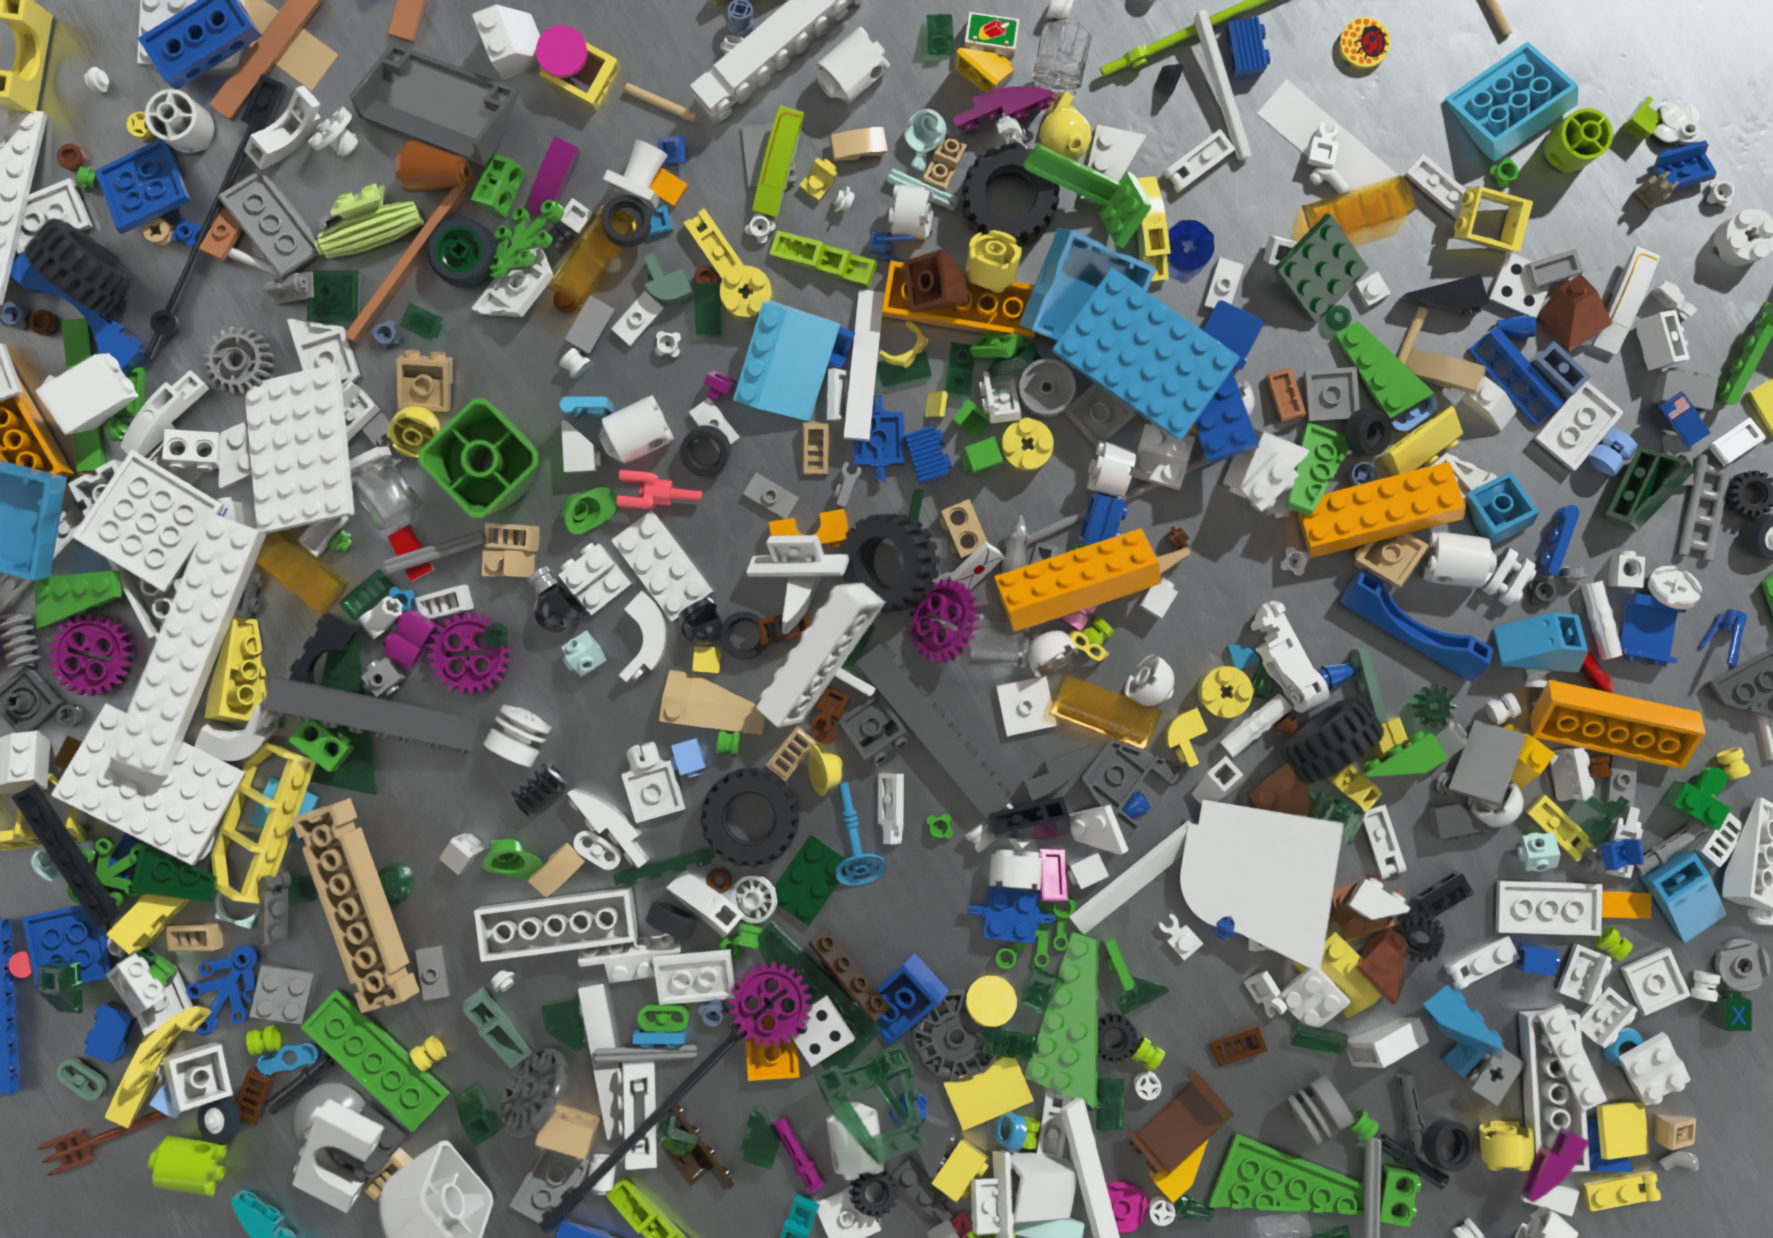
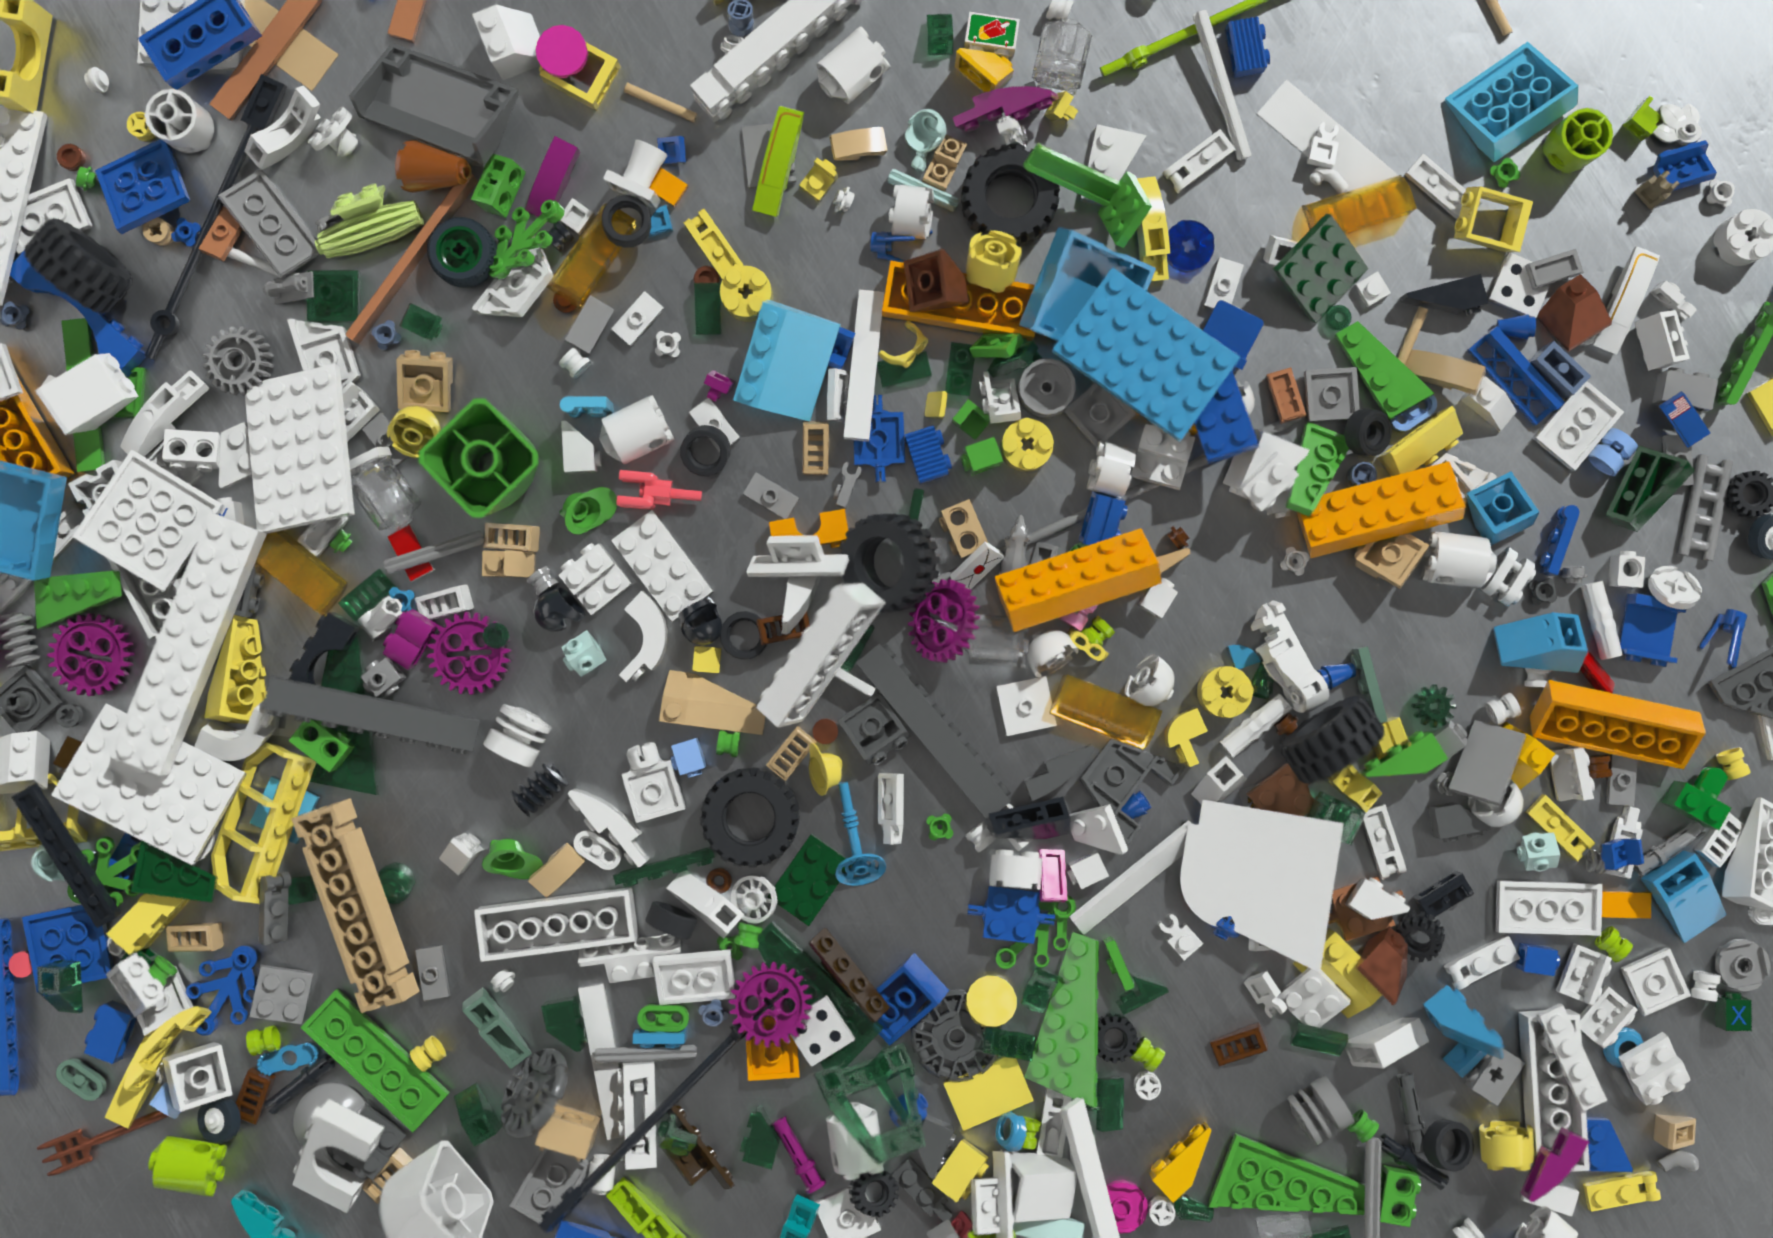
reddish brown plate [29,309,57,335] -> none
bright green plate [103,417,128,442] -> none
light aqua cap [215,891,259,928] -> none
sand green brick [643,253,694,304] -> none
white plate [745,213,776,243] -> none
lime slope [769,230,878,287] -> none
reddish brown plate [812,686,851,734] -> none
light yellow cylinder [1039,108,1092,160] -> none
reddish brown panel [1127,1070,1235,1178] -> none
black slope [1154,64,1184,96] -> none
tile [1338,17,1391,70] -> none
blue arch [1341,569,1493,683] -> none
clear green plate [1585,795,1630,848] -> none
light yellow tile [1596,1100,1649,1159] -> none
white tile [1708,418,1766,466] -> none

